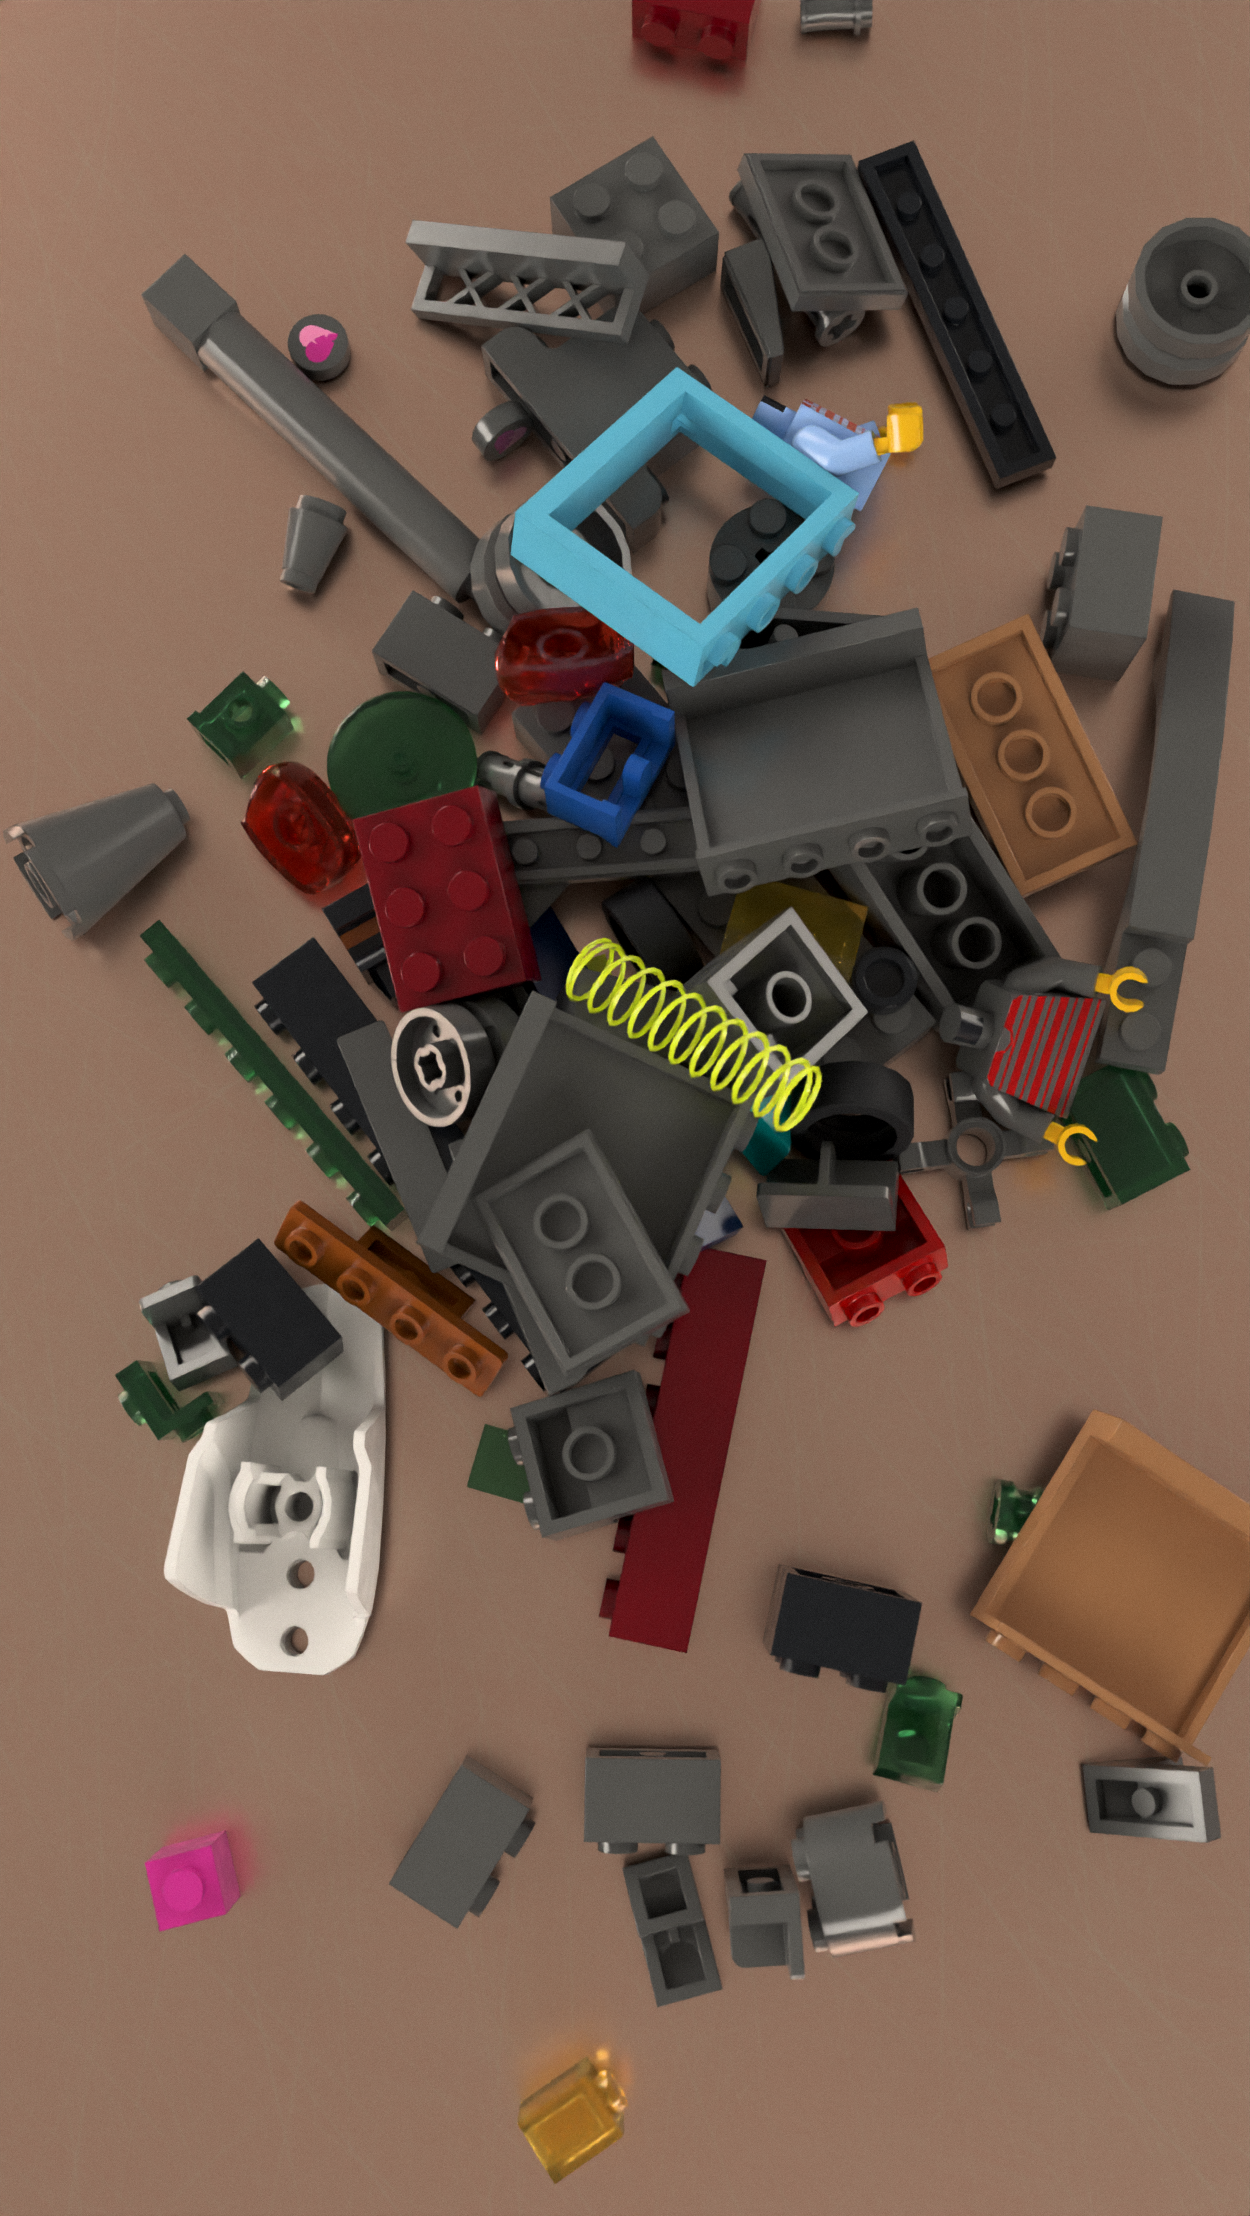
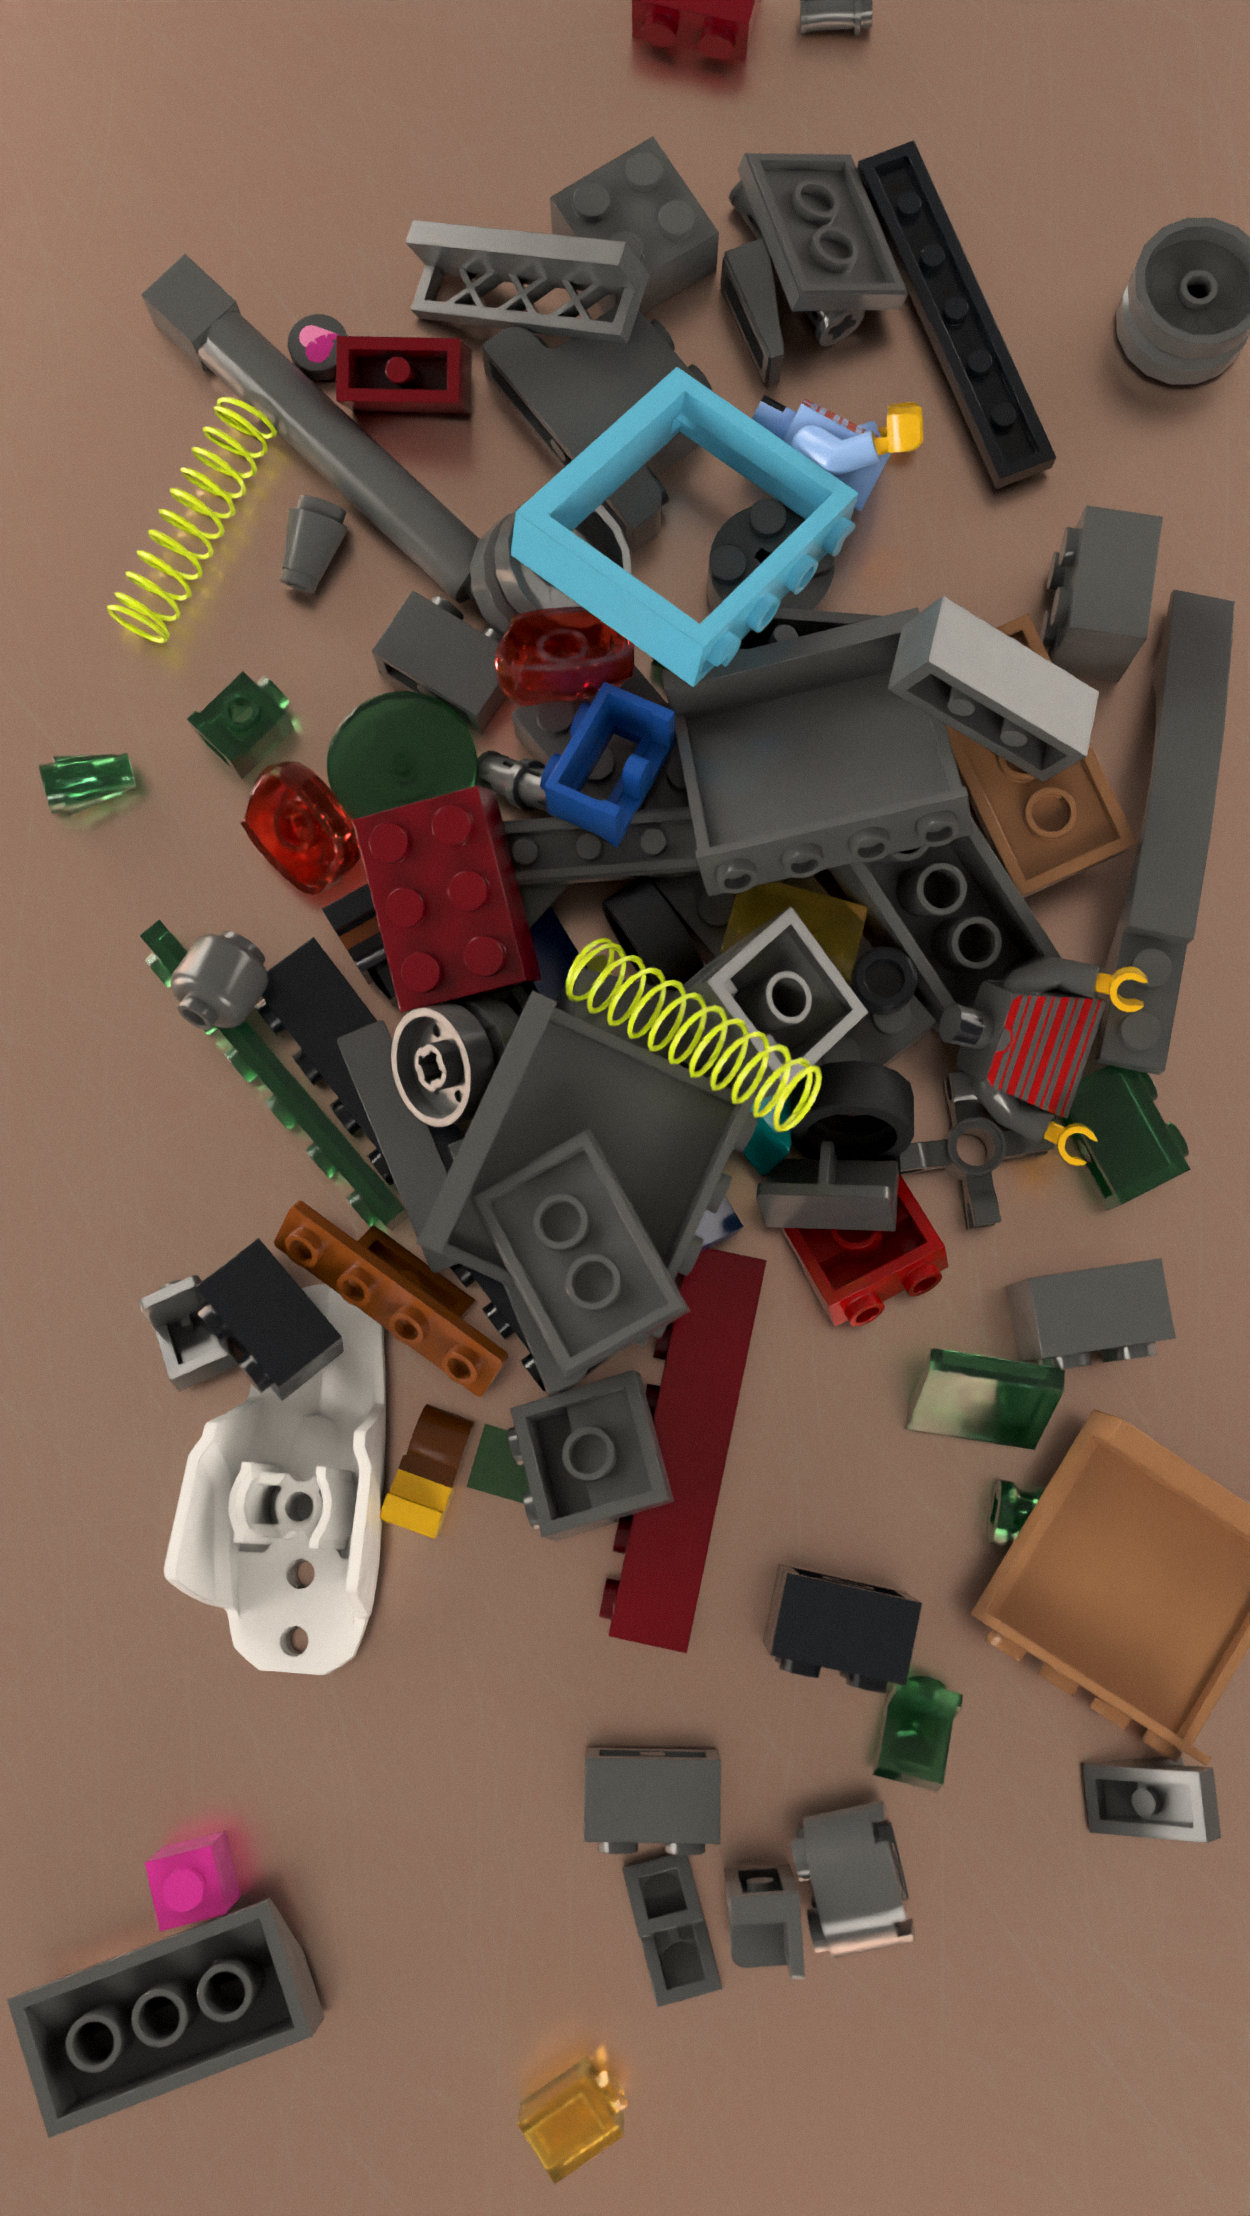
dark grey cone [3,783,190,941] -> none
clear green bracket [115,1360,224,1443] -> none
dark grey brick [389,1755,536,1929] -> none
dark grey tile [472,401,534,461] -> none
none -> dark grey slope [7,1898,325,2138]
none -> clear green cone [39,753,137,817]
none -> neon yellow piece [107,397,277,643]
none -> dark grey head [170,931,269,1030]
none -> dark red brick [336,336,472,413]
none -> leg [380,1404,475,1539]
none -> brick [888,596,1099,782]
none -> clear green tile [906,1348,1065,1450]
none -> dark grey brick [1006,1258,1176,1372]

